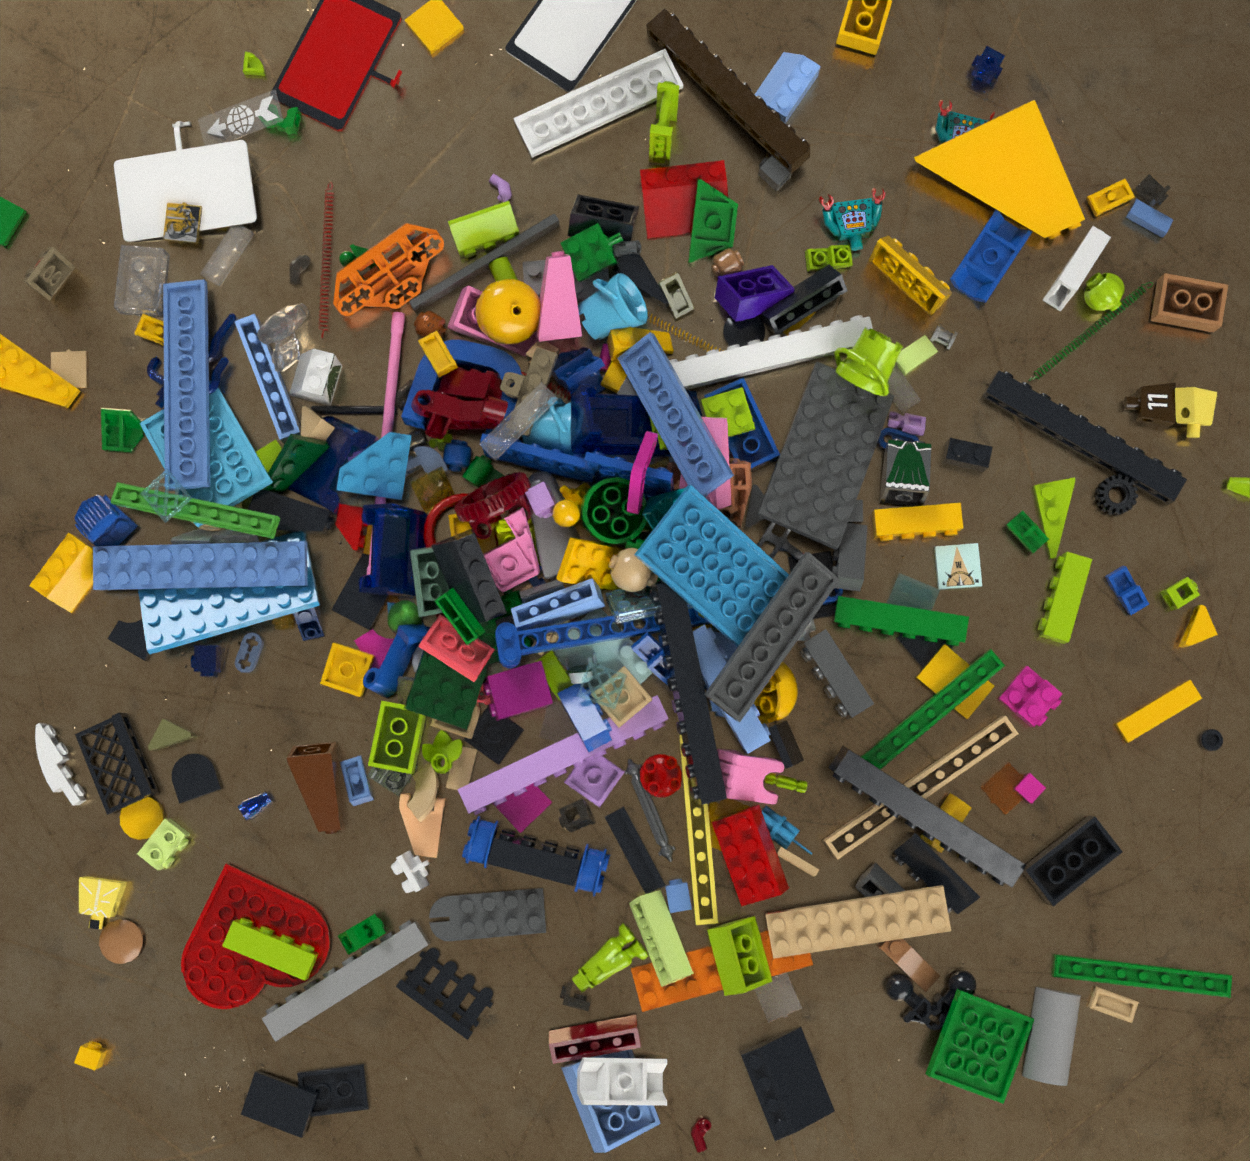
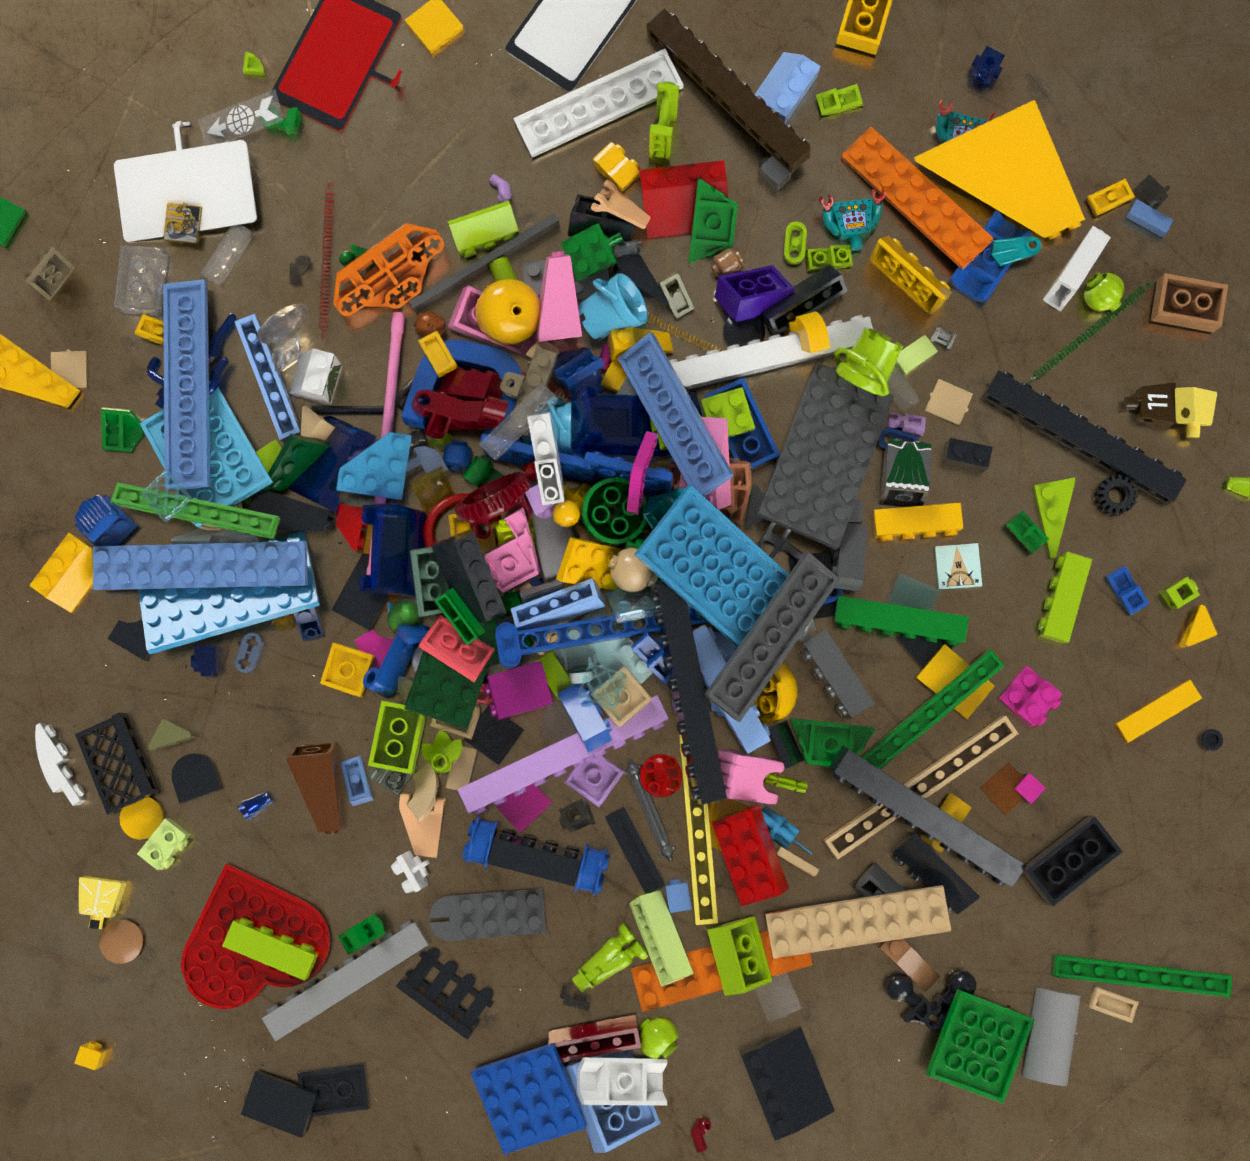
none -> blue plate [471,1043,587,1154]
none -> red rock [522,461,538,482]
none -> white slope [527,412,565,505]
none -> light nougat flag [591,180,651,229]
none -> yellow brick [593,142,640,193]
none -> lime plant [639,1018,678,1059]
none -> lime plate [783,221,807,265]
none -> yellow brick [788,311,830,353]
none -> green wing [791,718,875,767]
none -> lime slope [816,84,864,115]
none -> orange plate [841,127,994,270]
none -> tan piece [925,379,973,426]
none -> teal piece [991,236,1042,266]

